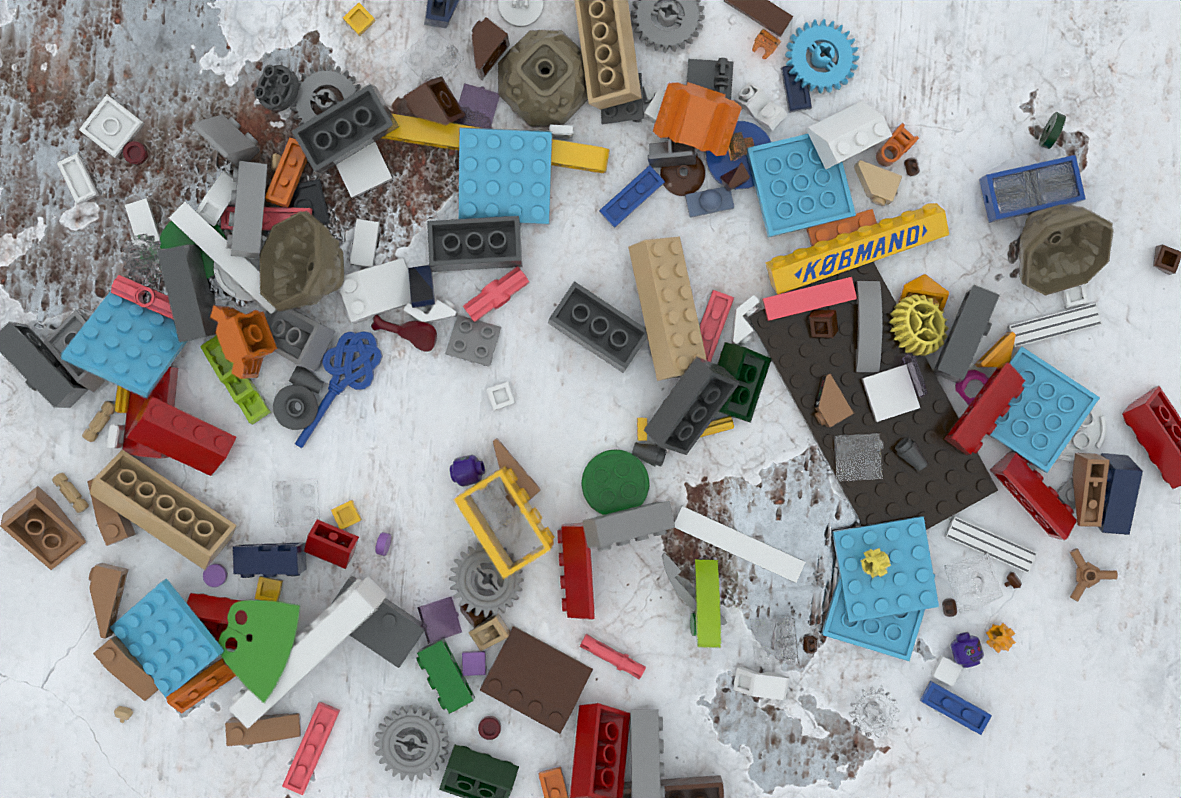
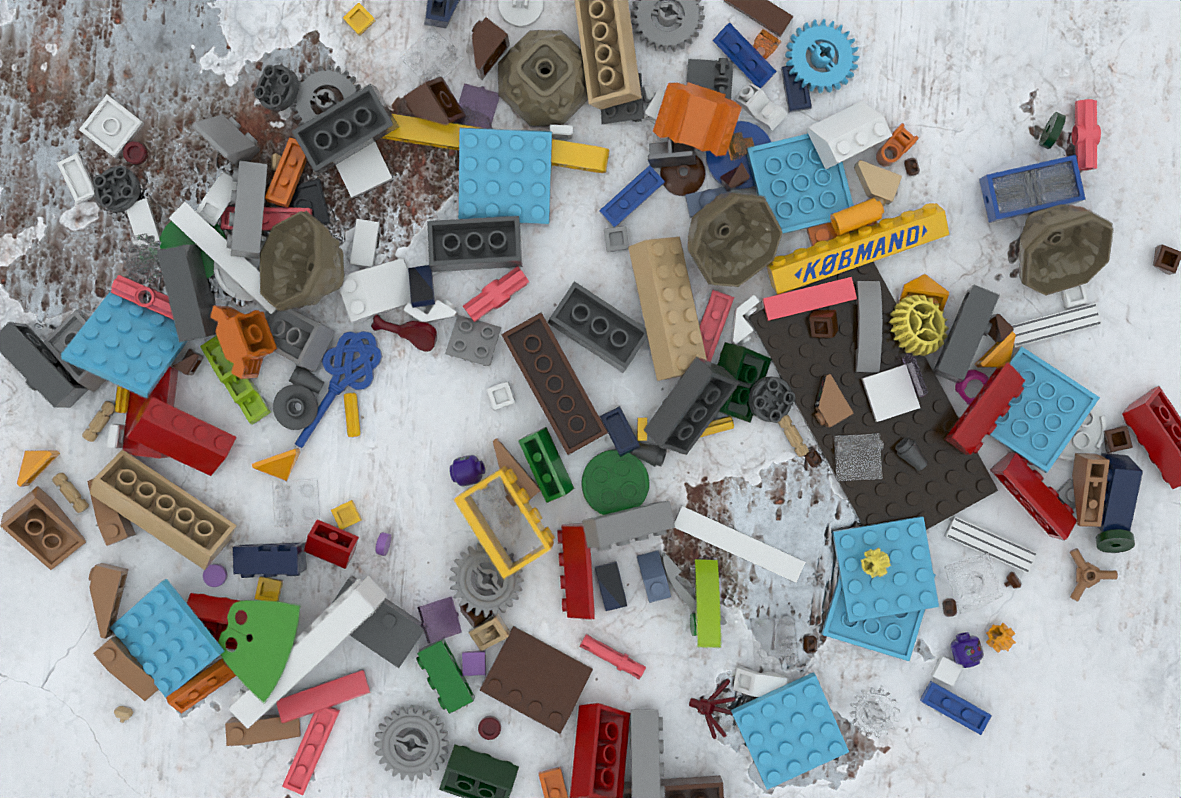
none -> light orange slope [17,450,60,487]
none -> dark grey tile [93,165,140,212]
none -> reddish brown slope [172,349,204,375]
none -> light orange slope [252,448,301,481]
none -> coral tile [276,670,371,724]
none -> yellow axle [344,393,360,437]
none -> reddish brown brick [501,312,608,455]
none -> green brick [518,427,575,503]
none -> black tile [595,561,627,611]
none -> dark blue tile [600,406,640,457]
none -> light grey plate [604,226,629,252]
none -> sand blue slope [637,550,671,603]
none -> dark tan rock [688,192,783,287]
none -> dark red plant [689,679,735,739]
none -> blue plate [712,23,777,88]
none -> medium azure plate [731,672,849,790]
none -> dark grey tile [749,376,795,423]
none -> tan axle [778,415,809,457]
none -> reddish brown rock [805,449,822,468]
none -> light orange brick [830,198,884,236]
none -> reddish brown slope [988,314,1014,342]
none -> coral piece [1071,99,1101,171]
none -> dark green piece [1096,529,1135,553]
none -> reddish brown slope [1104,426,1133,453]

